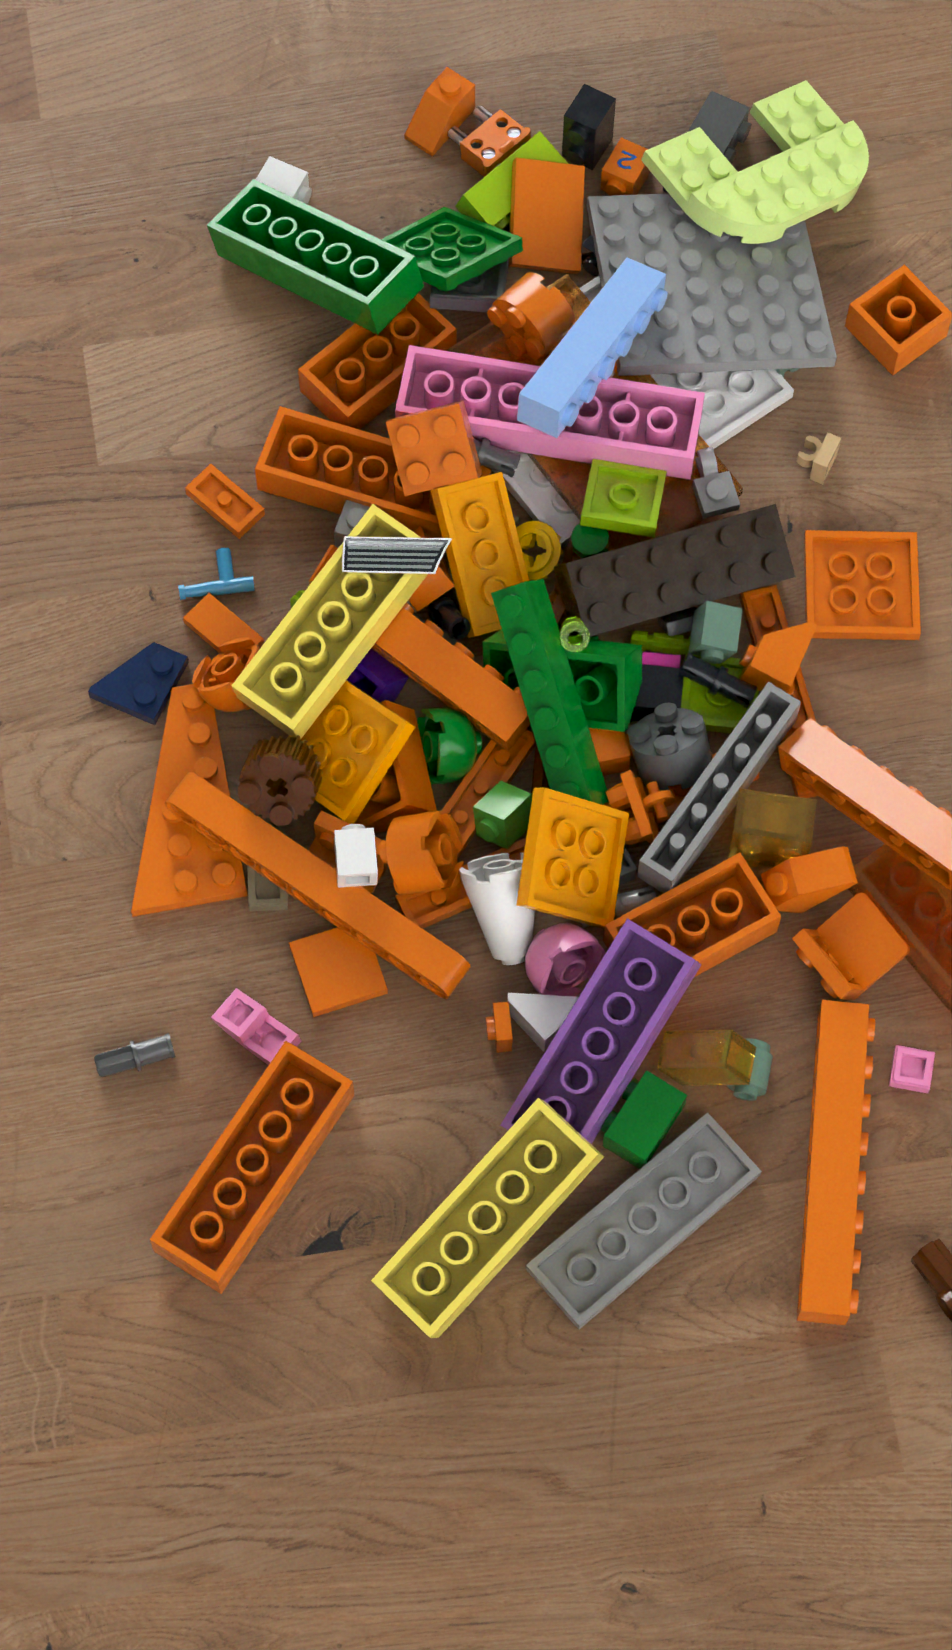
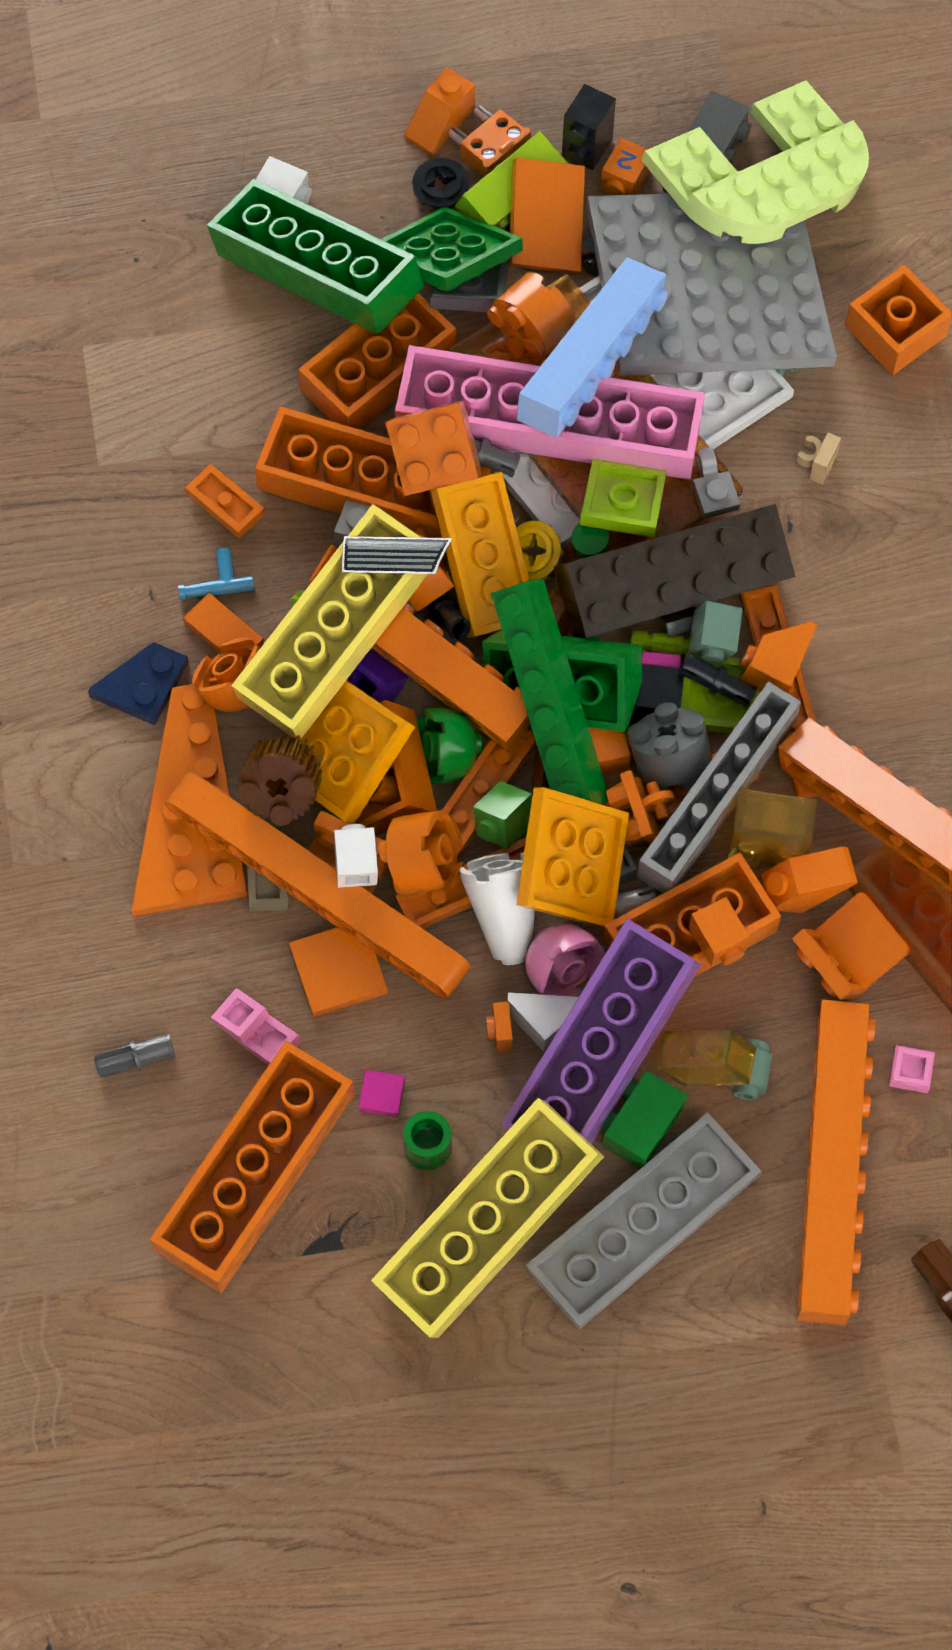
clear neon green pin [559,617,590,652] -> none
orange plate [804,530,921,640] -> none
none -> dark pink tile [358,1070,405,1118]
none -> green piece [403,1111,452,1171]
none -> black gear [412,158,469,211]
none -> orange brick [689,897,750,967]

